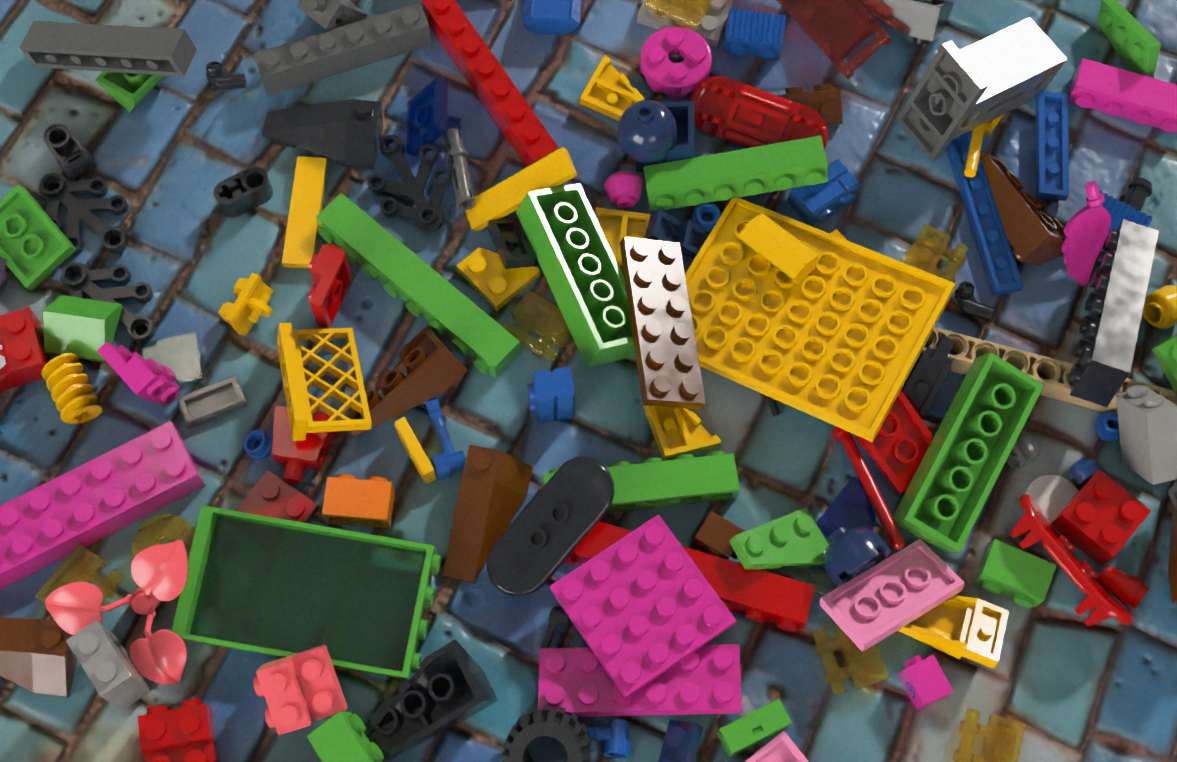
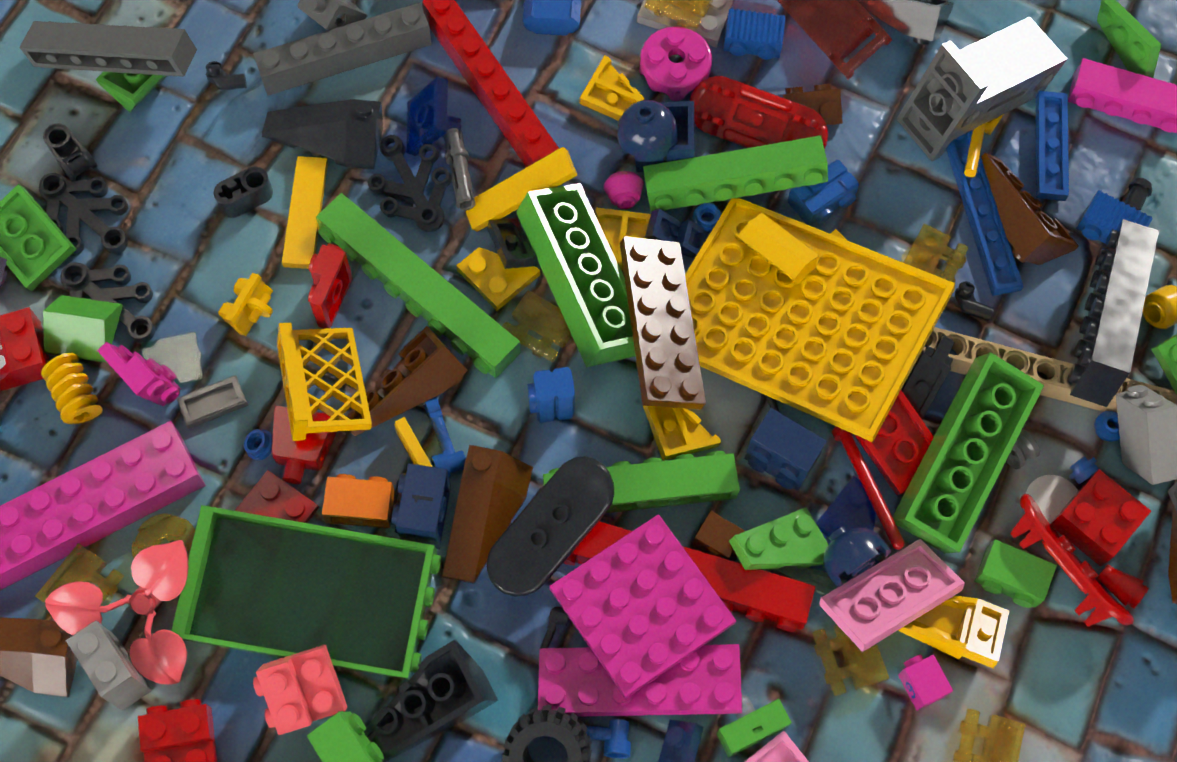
dark pink animal [1061,181,1111,286] -> none
none -> dark blue brick [392,463,451,550]
none -> dark blue brick [744,408,827,491]

